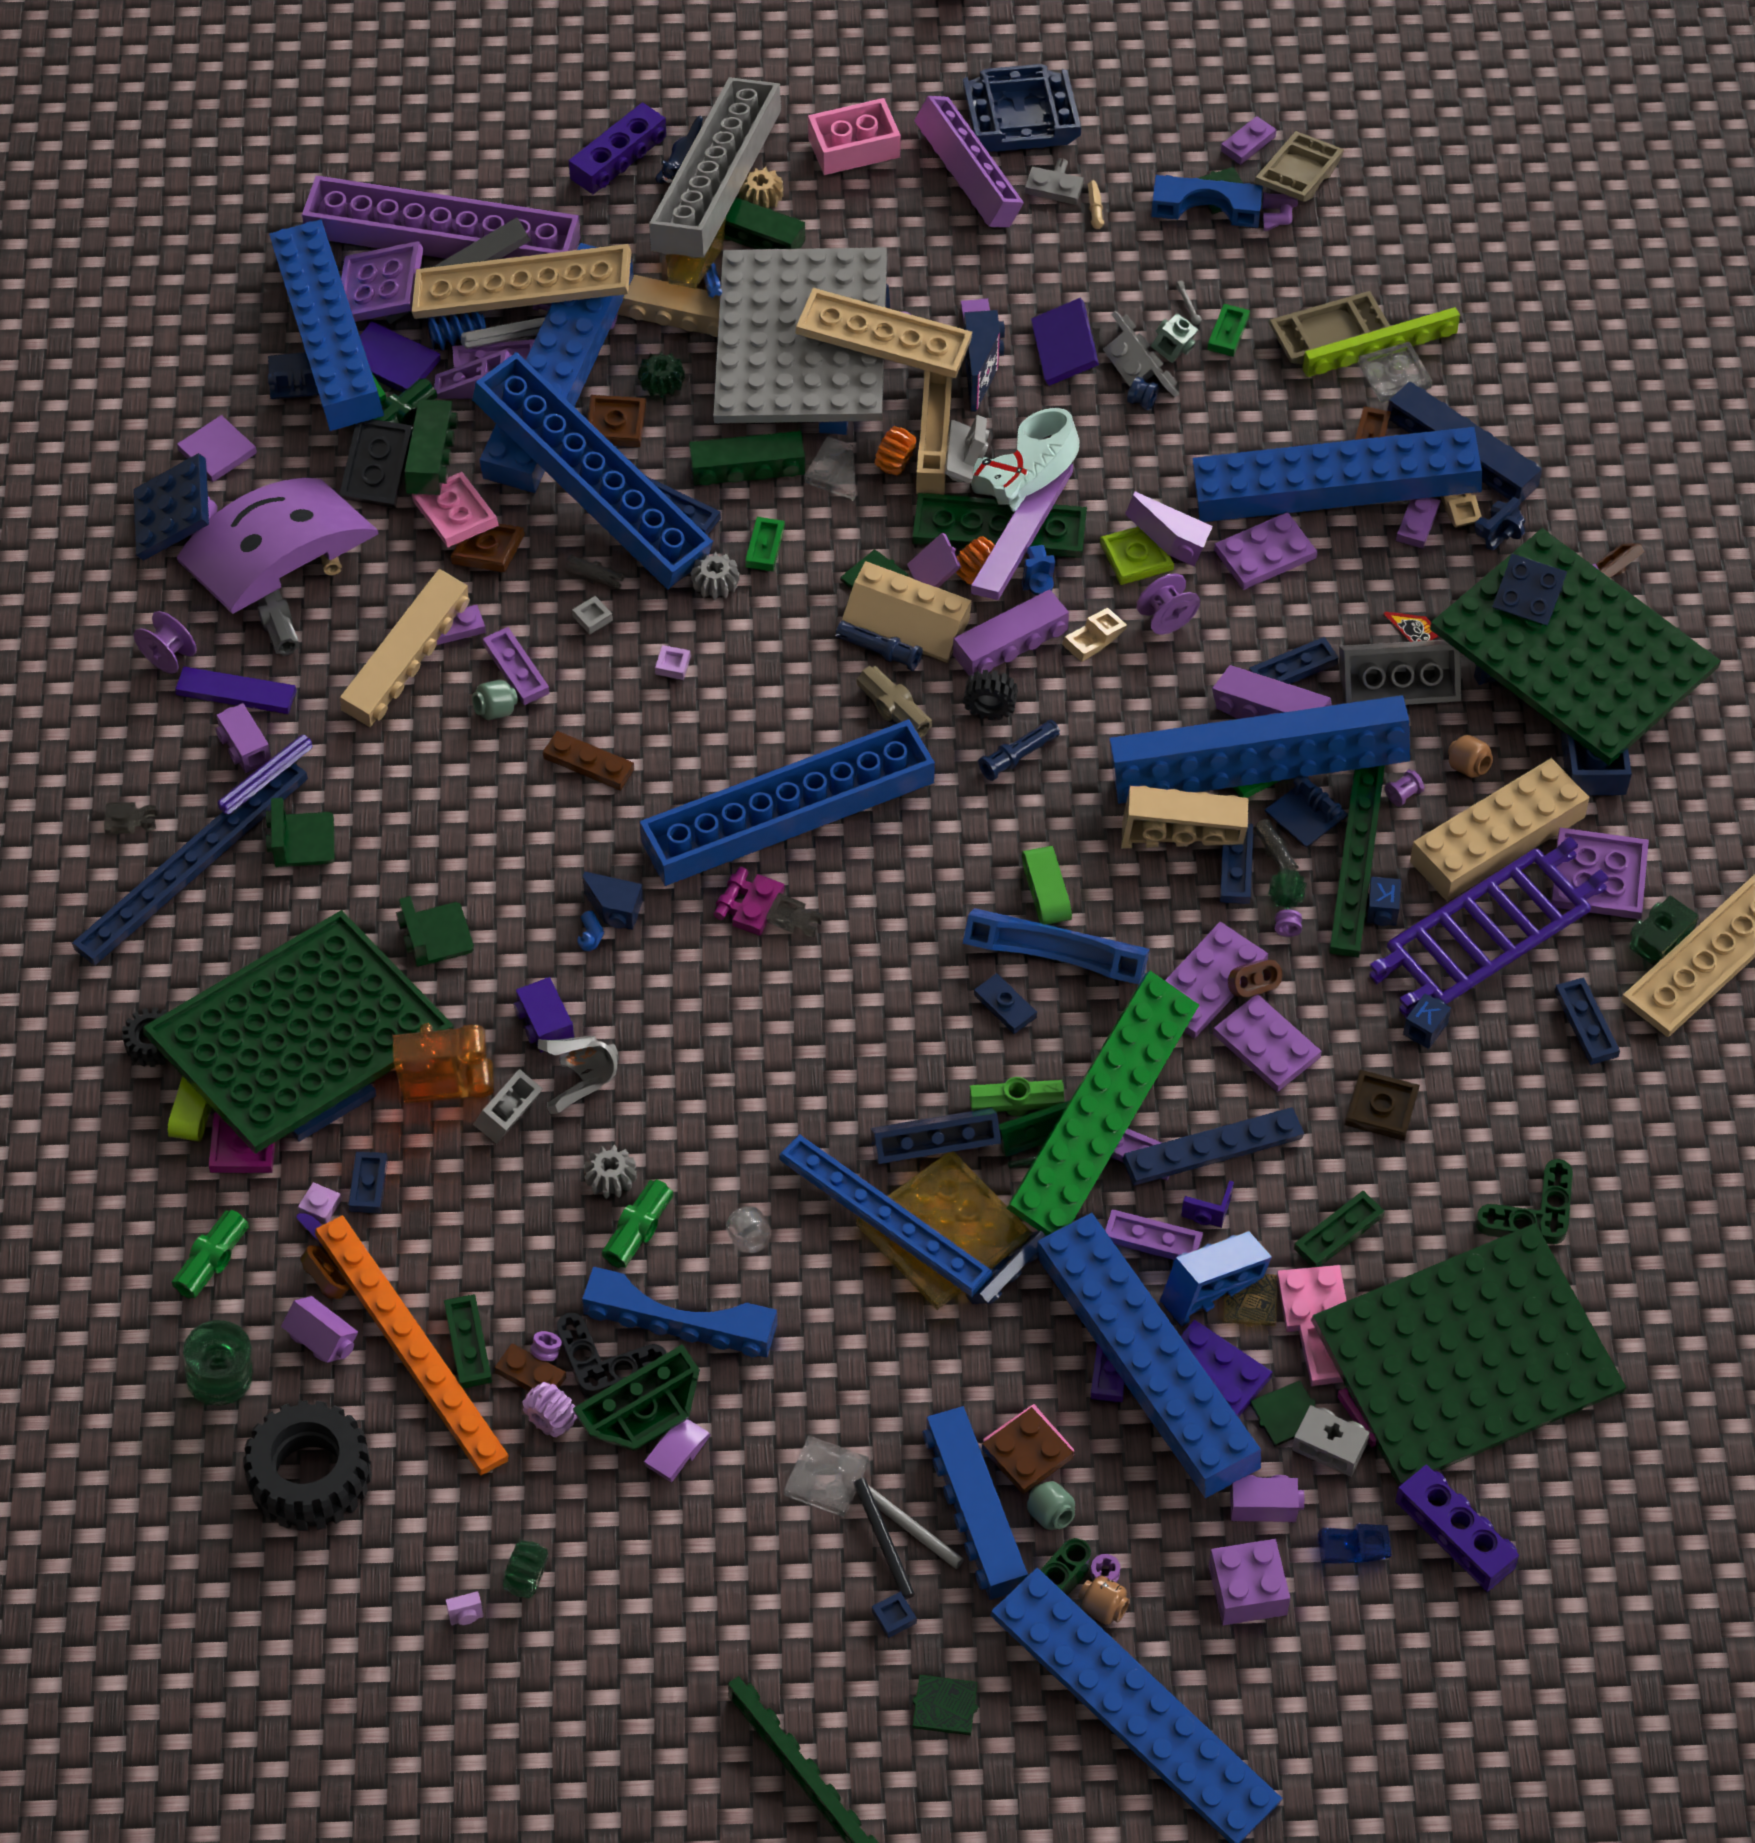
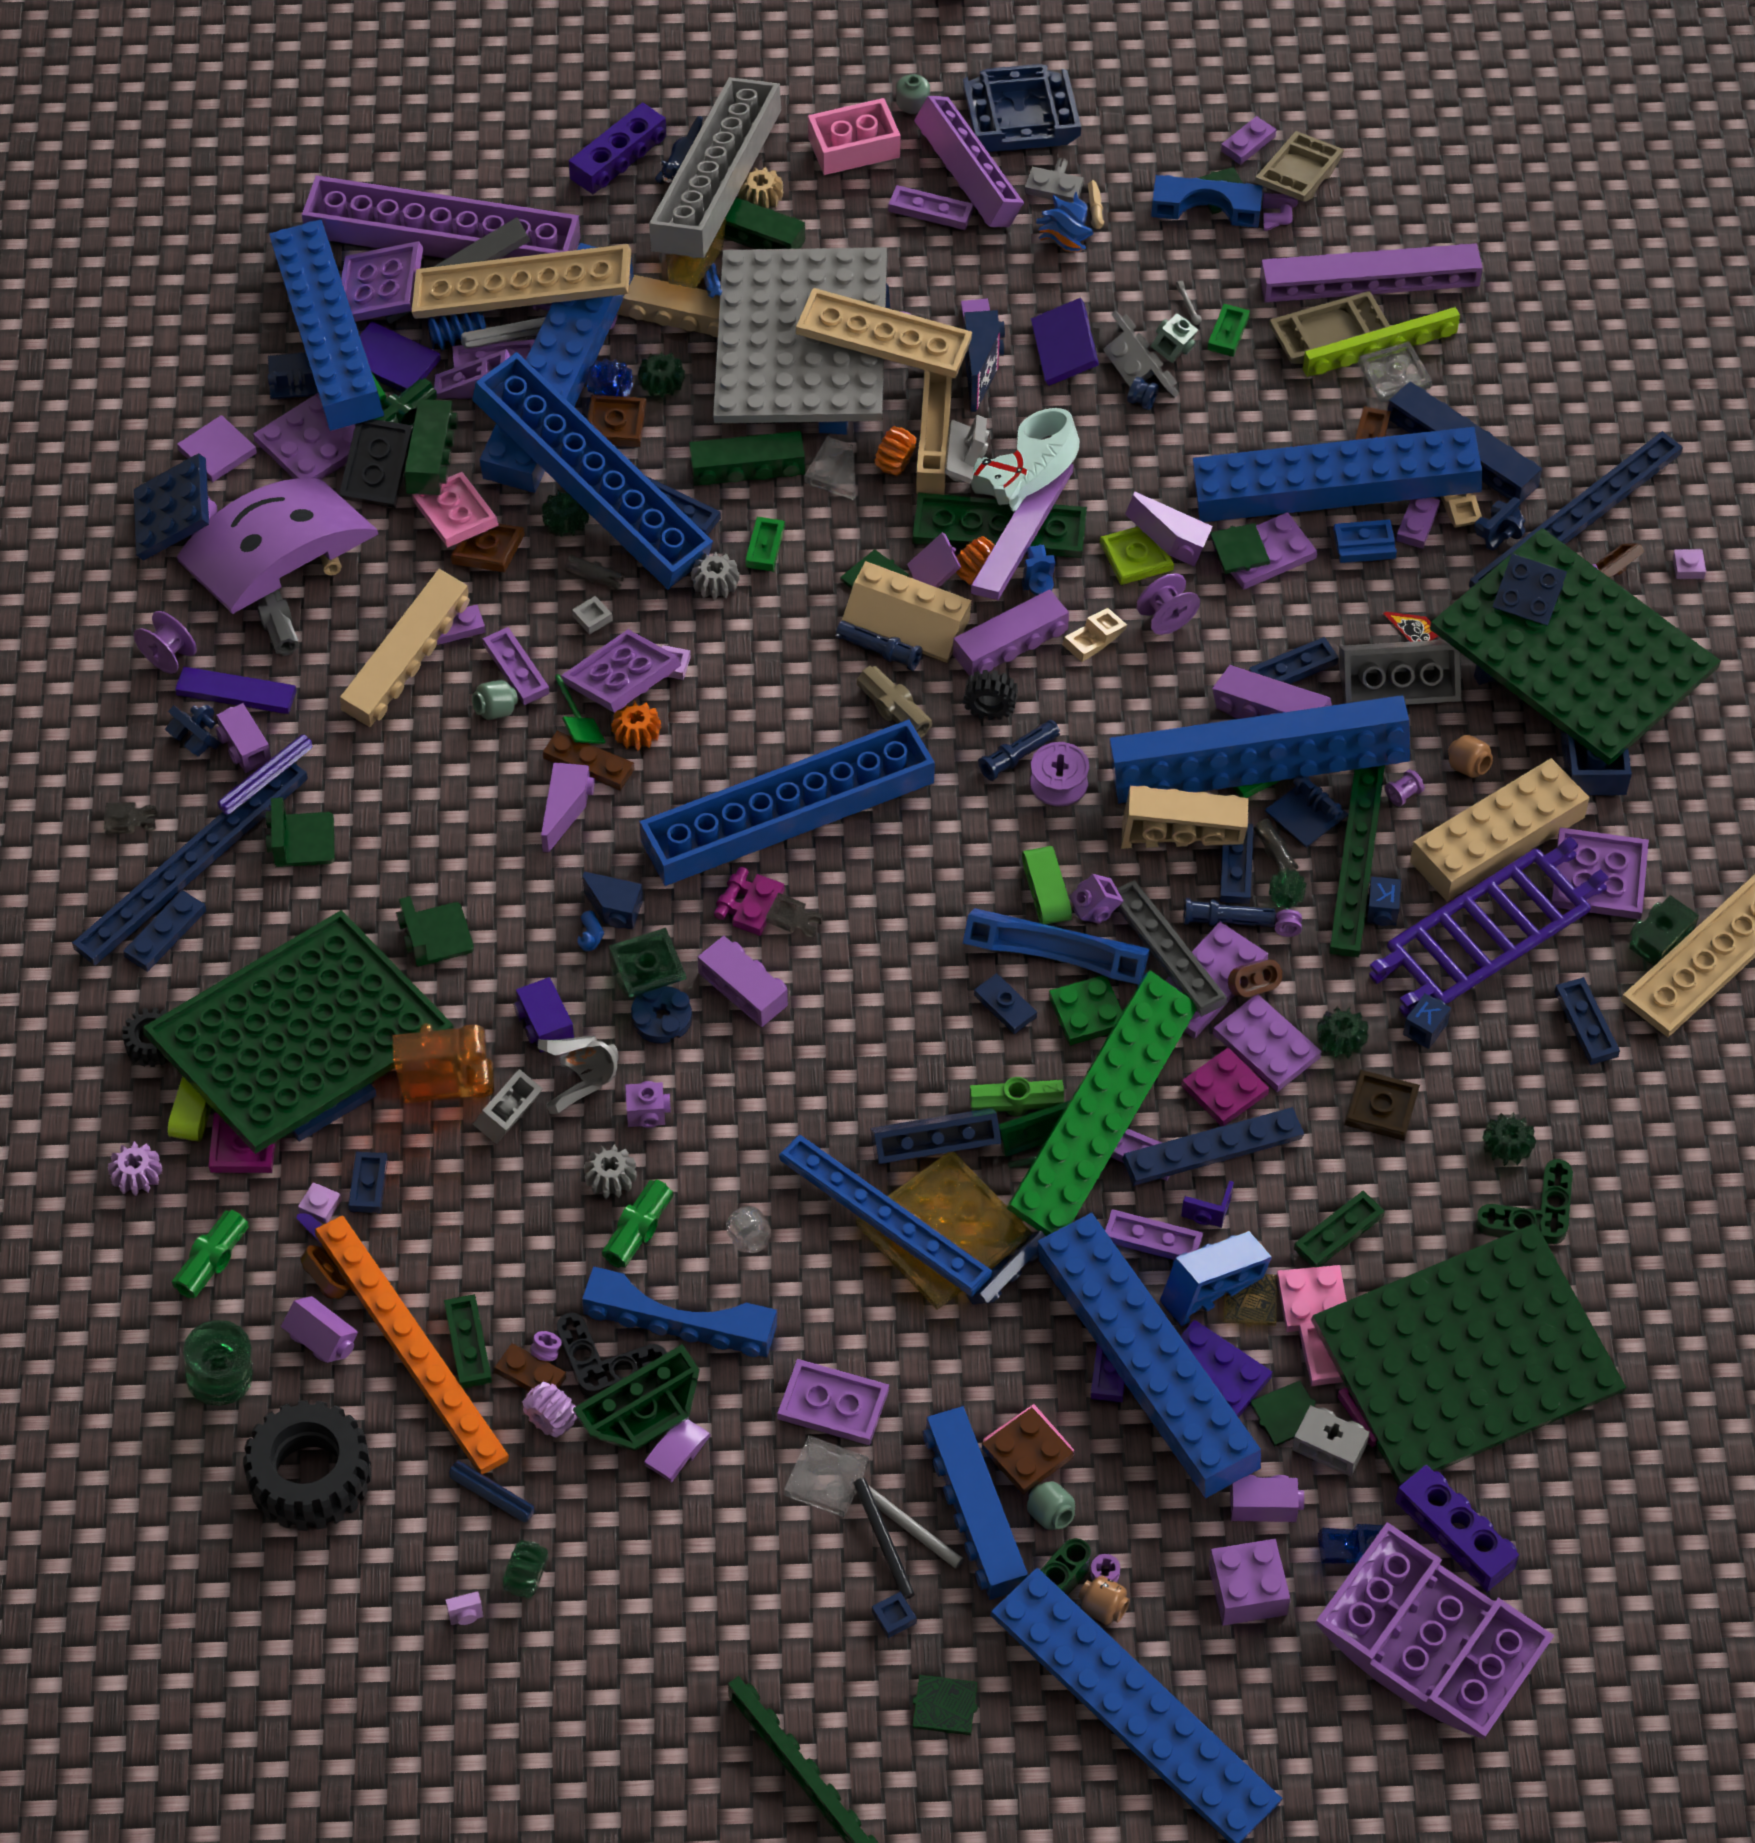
none -> lavender gear [108,1141,162,1196]
none -> dark blue plate [123,890,206,972]
none -> dark blue hips [165,705,221,757]
none -> medium lavender plate [253,393,355,479]
none -> dark blue axle [449,1461,535,1522]
none -> medium lavender slope [541,763,595,852]
none -> clear green gear [542,490,590,537]
none -> green piece [555,674,606,744]
none -> medium lavender plate [561,629,681,712]
none -> clear blue gear [586,358,633,397]
none -> clear green slope [609,928,687,998]
none -> orange gear [611,701,661,751]
none -> medium lavender brick [625,1081,671,1128]
none -> dark blue plate [631,984,692,1043]
none -> medium lavender brick [698,935,788,1027]
none -> medium lavender plate [777,1359,889,1445]
none -> medium lavender plate [888,185,974,230]
none -> sand green head [896,74,930,114]
none -> medium lavender piece [1030,742,1090,807]
none -> blue hair [1036,192,1093,253]
none -> green plate [1049,975,1122,1046]
none -> medium lavender brick [1069,874,1124,924]
none -> dark grey tile [1117,880,1228,1017]
none -> magenta plate [1182,1047,1269,1127]
none -> dark blue pin [1183,898,1276,928]
none -> dark green piece [1210,523,1270,574]
none -> medium lavender brick [1260,243,1483,302]
none -> medium lavender slope [1315,1522,1554,1739]
none -> clear green gear [1317,1006,1369,1059]
none -> blue plate [1333,520,1397,563]
none -> dark blue plate [1469,431,1683,588]
none -> clear green gear [1482,1112,1536,1166]
none -> lavender plate [1673,549,1706,579]

